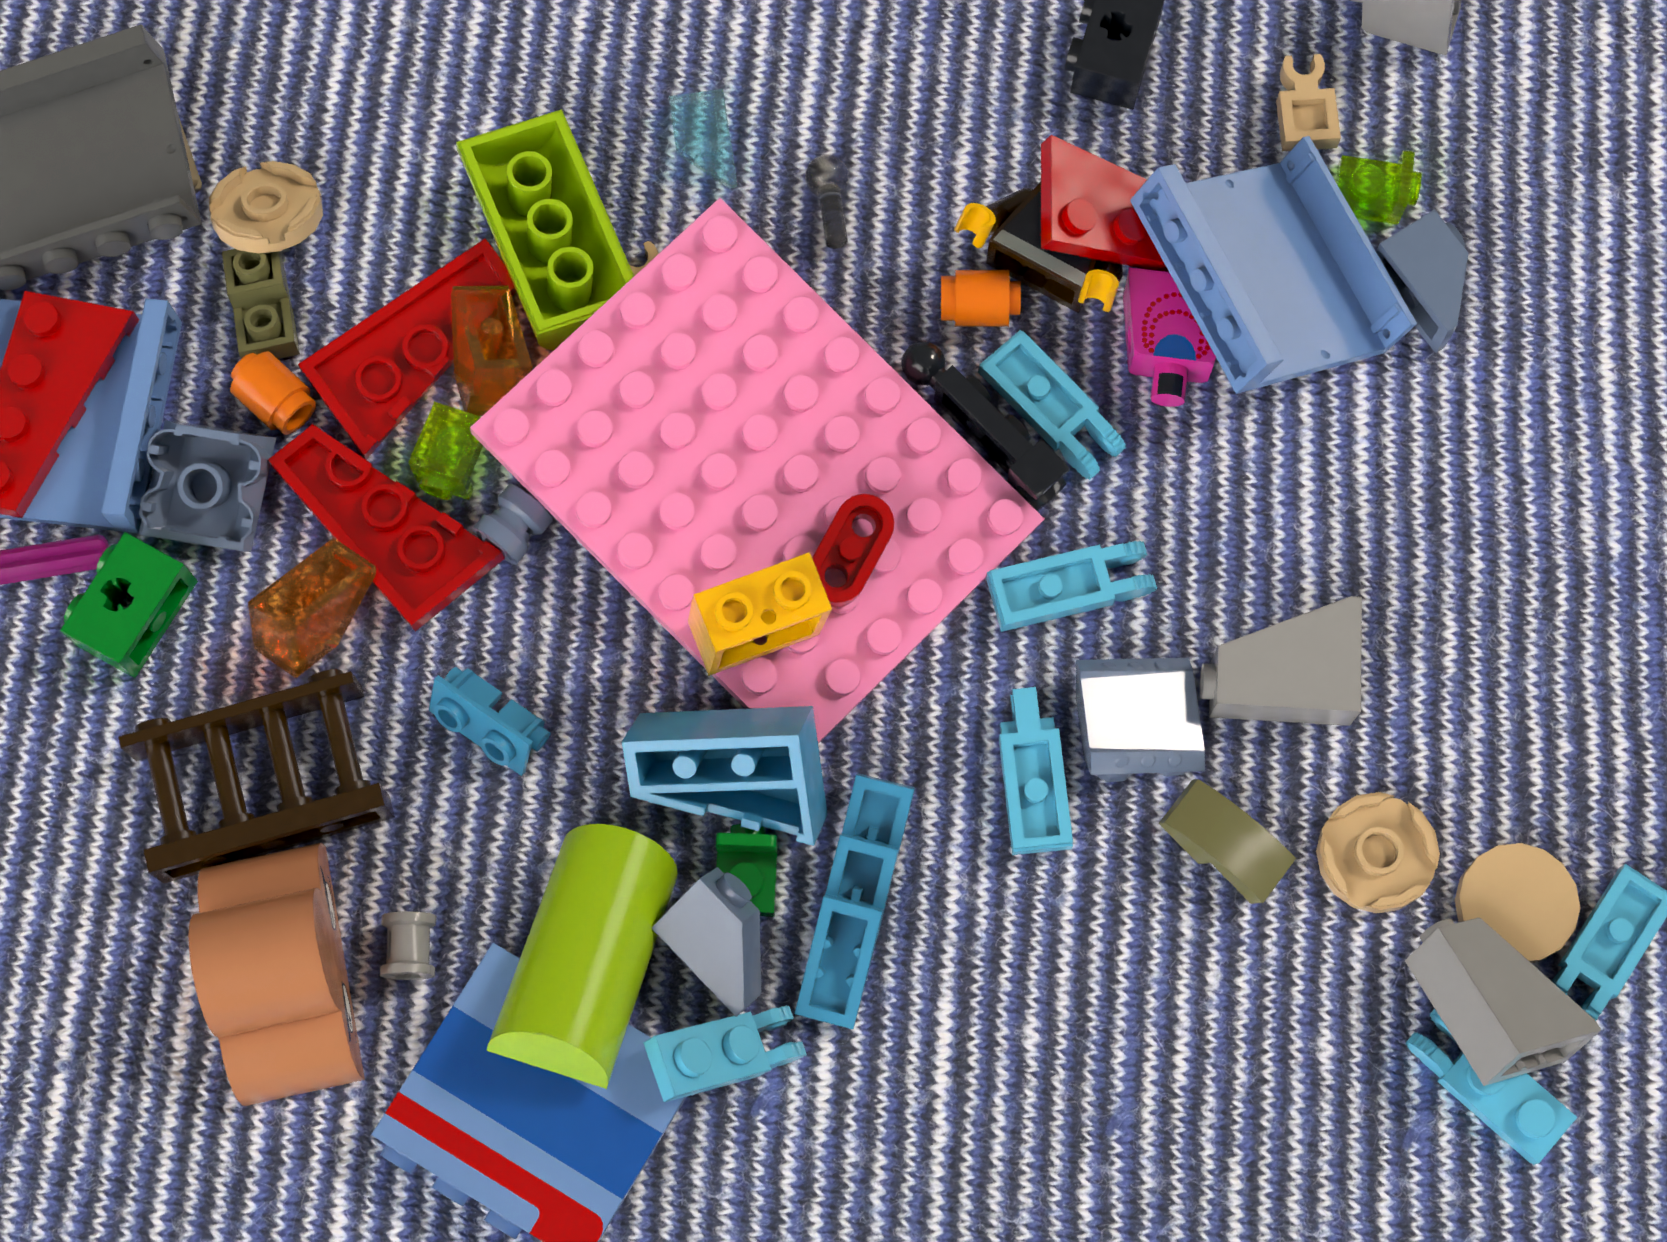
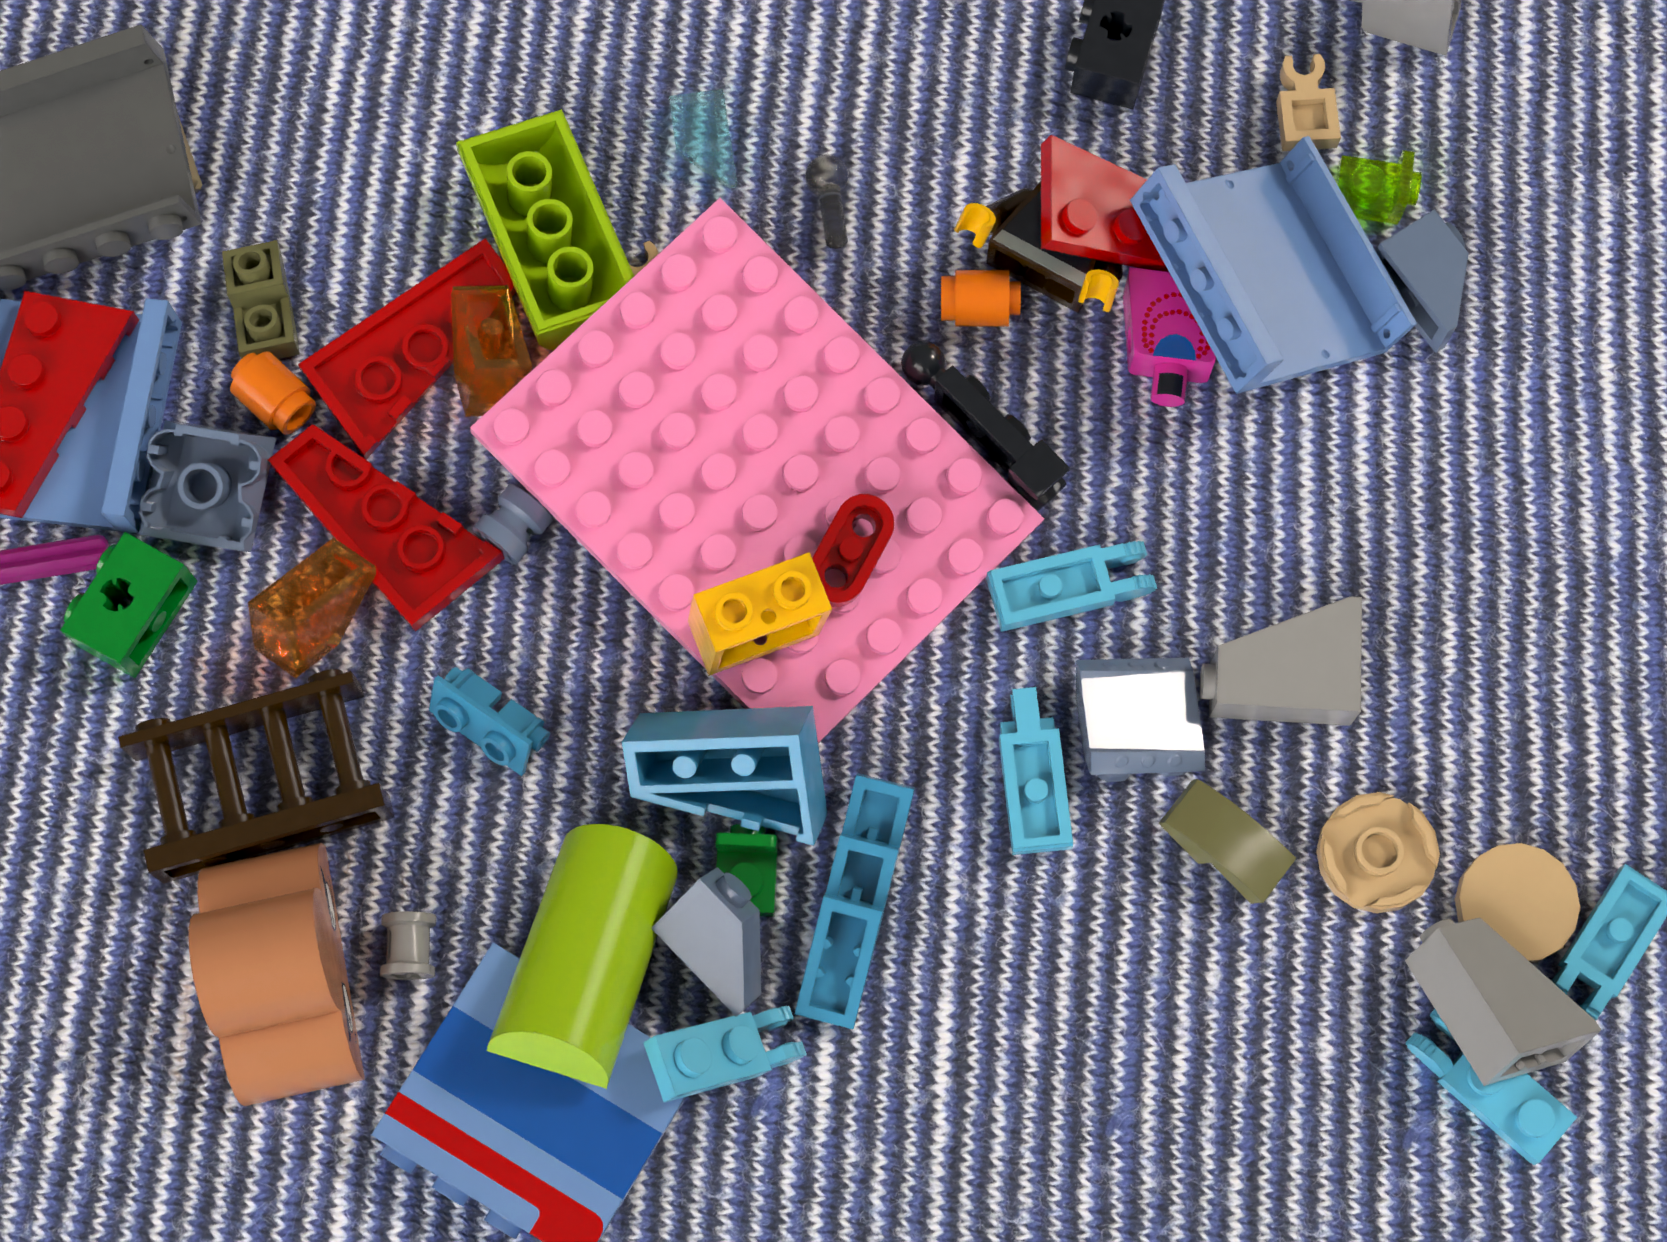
tan tile [209,161,323,254] -> none
clear neon green bracket [408,401,483,500] -> none
medium azure hinge [978,330,1126,480] -> none

